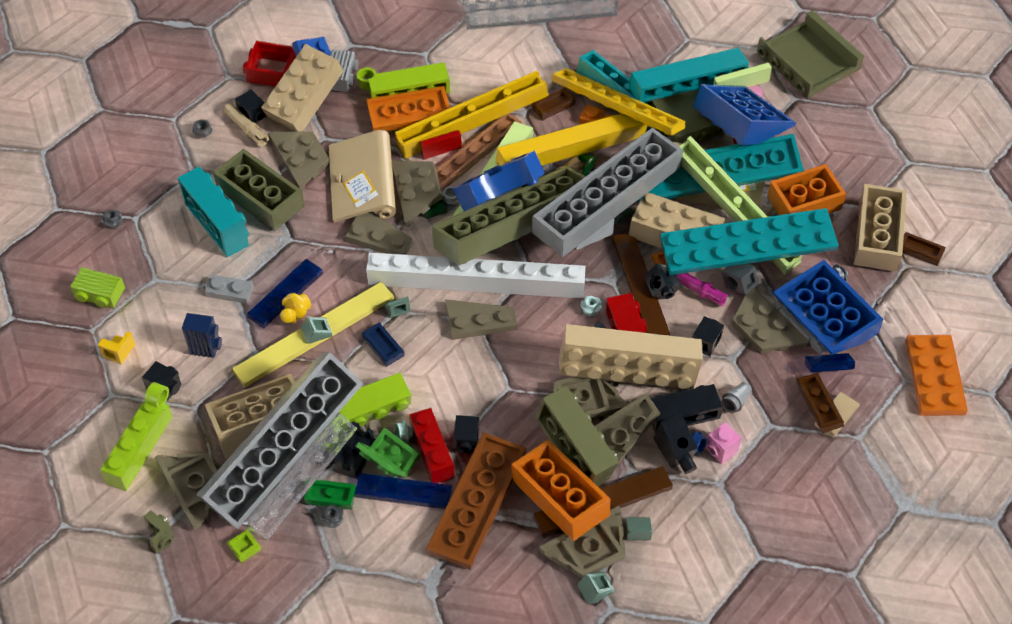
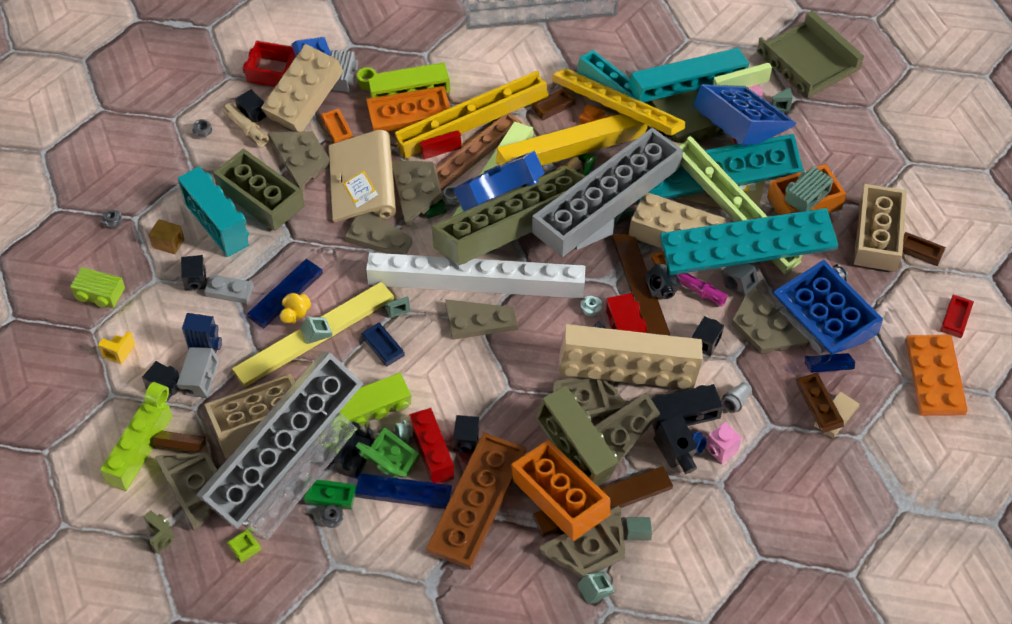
none -> pearl gold panel [148,219,185,255]
none -> reddish brown tile [153,430,206,452]
none -> light grey hinge [177,347,220,398]
none -> black brick [181,255,207,290]
none -> orange tile [320,108,353,144]
none -> sand green slope [771,88,792,112]
none -> sand green brick [785,166,833,212]
none -> red tile [940,294,974,338]

